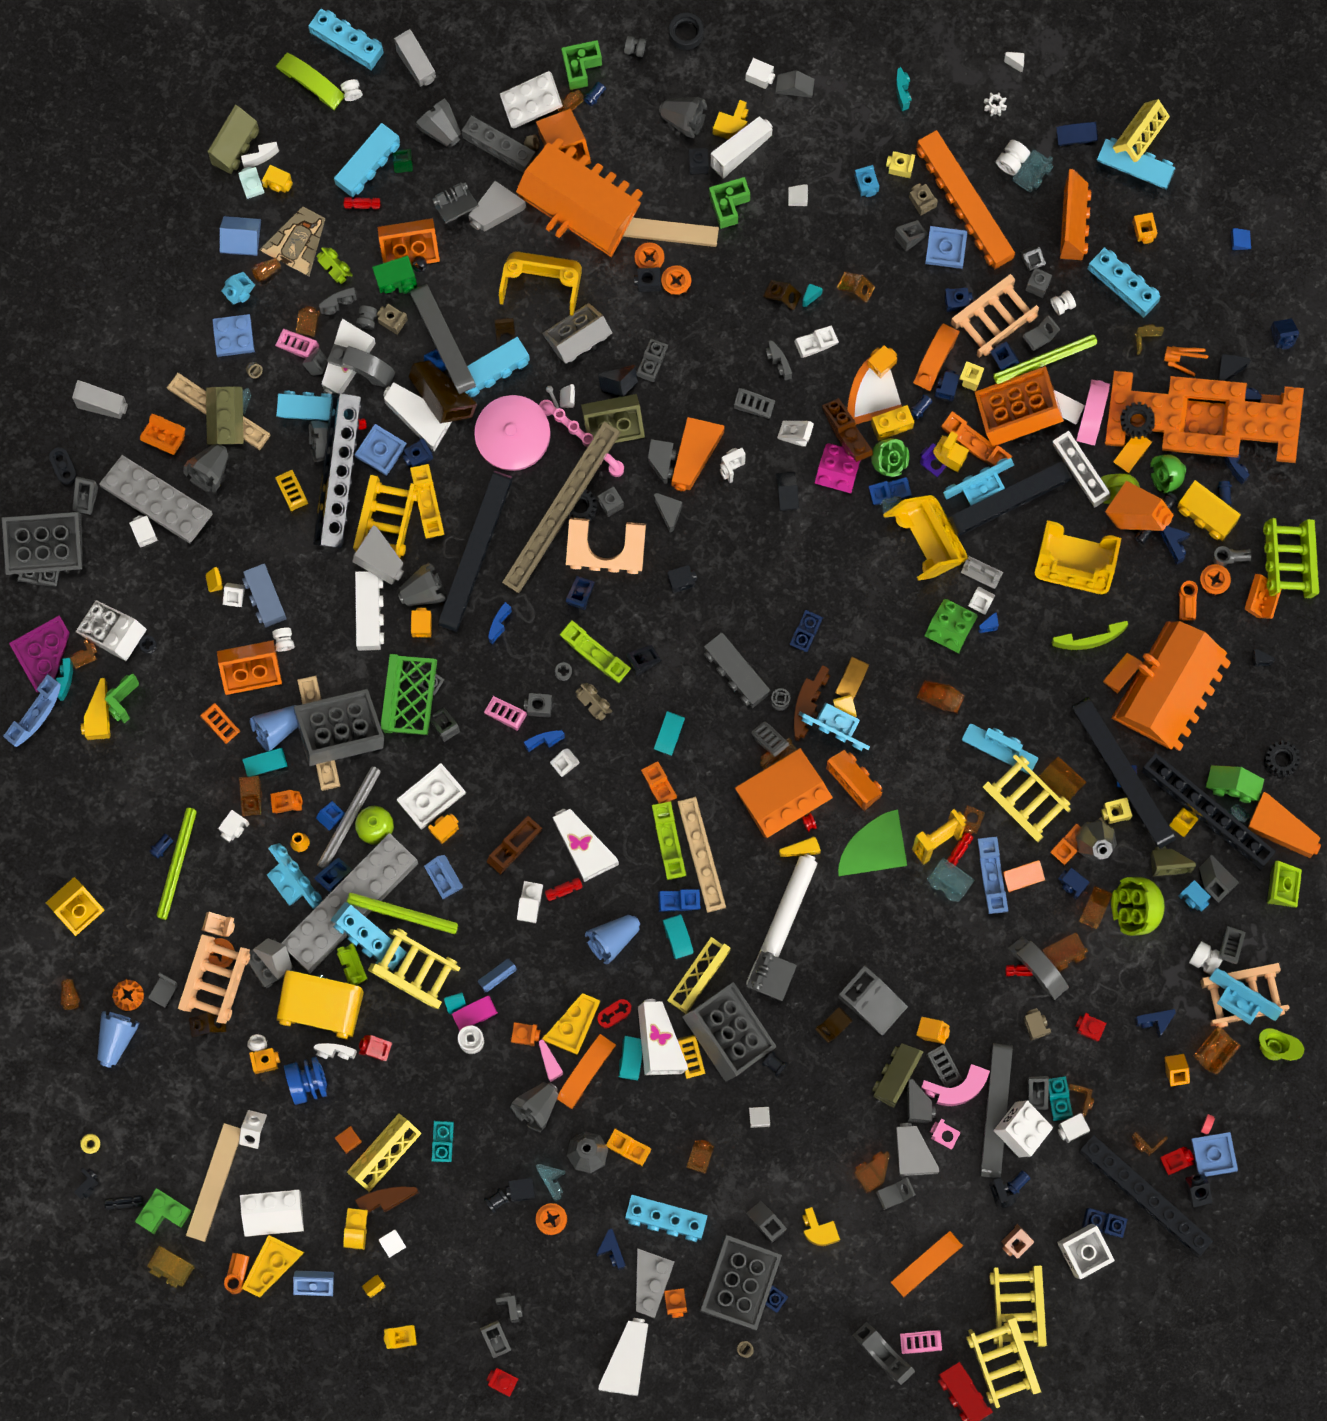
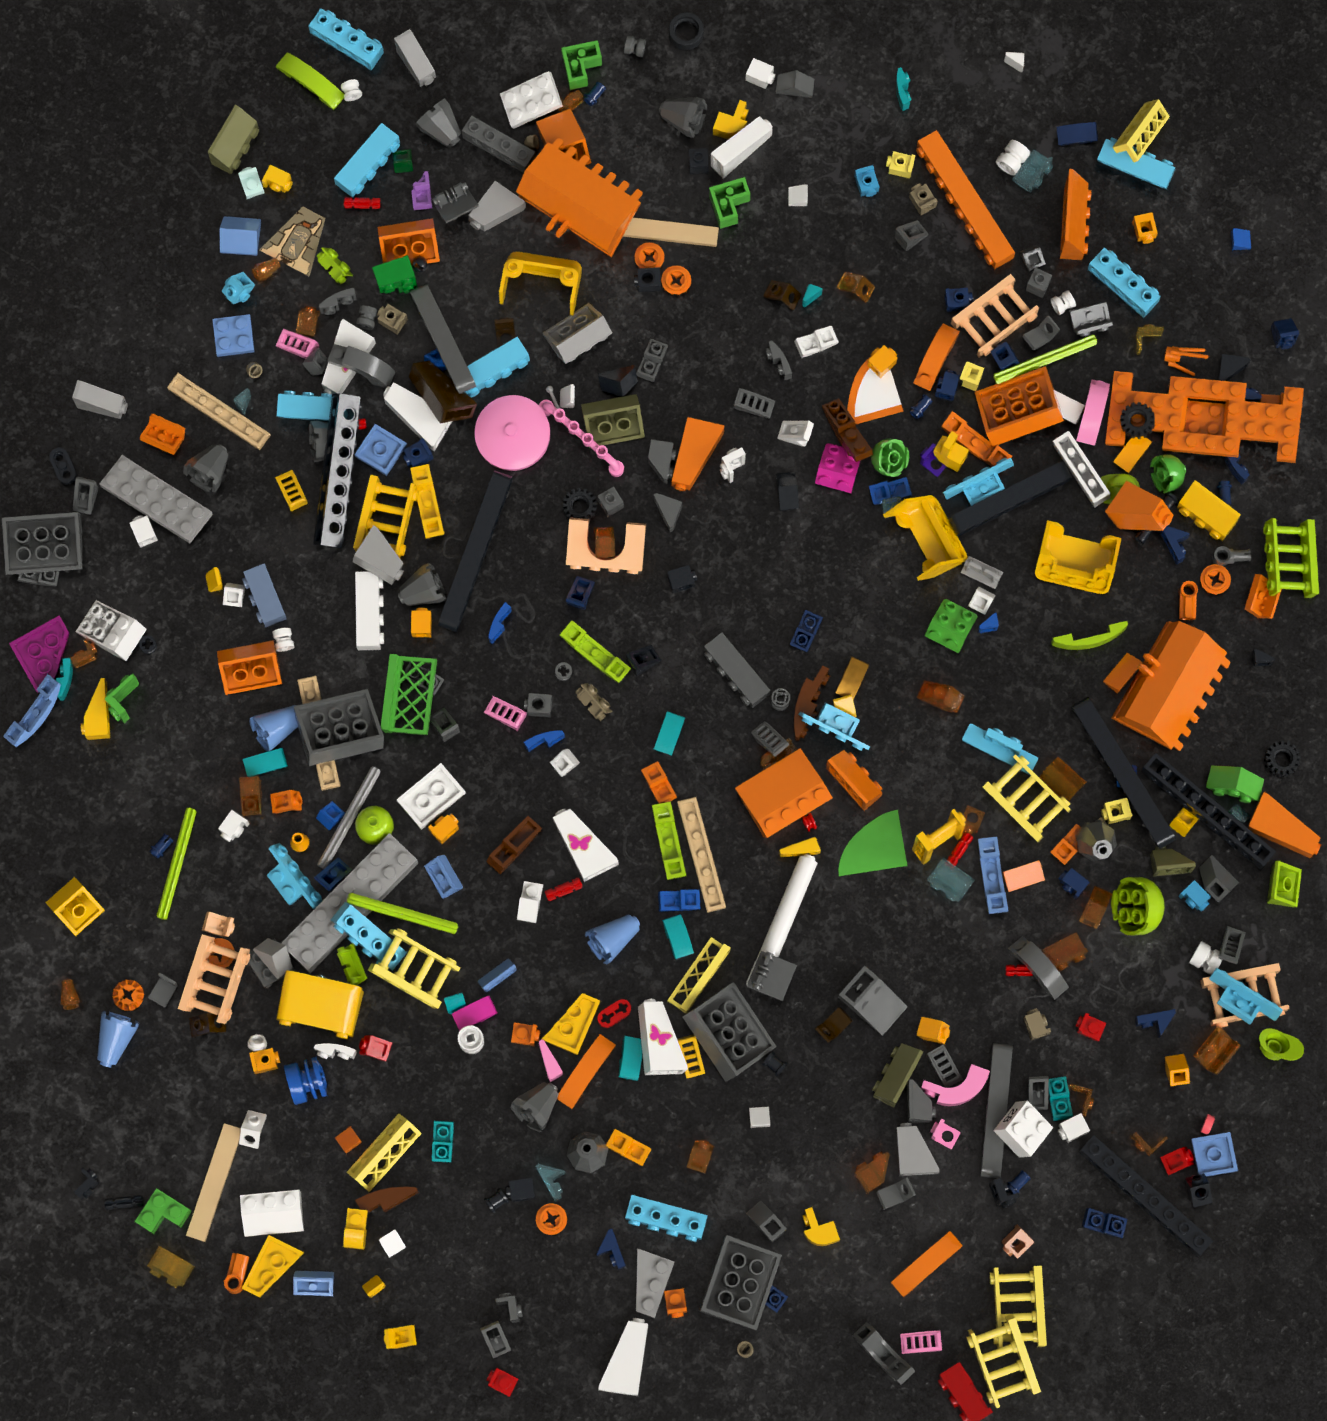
light yellow plate [80,1134,100,1154] -> none
orange slope [200,703,240,744] -> none
olive slope [206,387,244,445] -> none
white slope [241,142,279,168] -> none
dark tan plate [502,422,621,593] -> none
yellow brick [871,405,914,441] -> none
medium blue plate [925,226,967,269] -> none
white gear [984,93,1007,116] -> none
white brick [1057,1224,1115,1279] -> none
none -> medium lavender slope [412,171,432,210]
none -> clear orange slope [593,527,615,558]
none -> bracket [1069,301,1113,336]

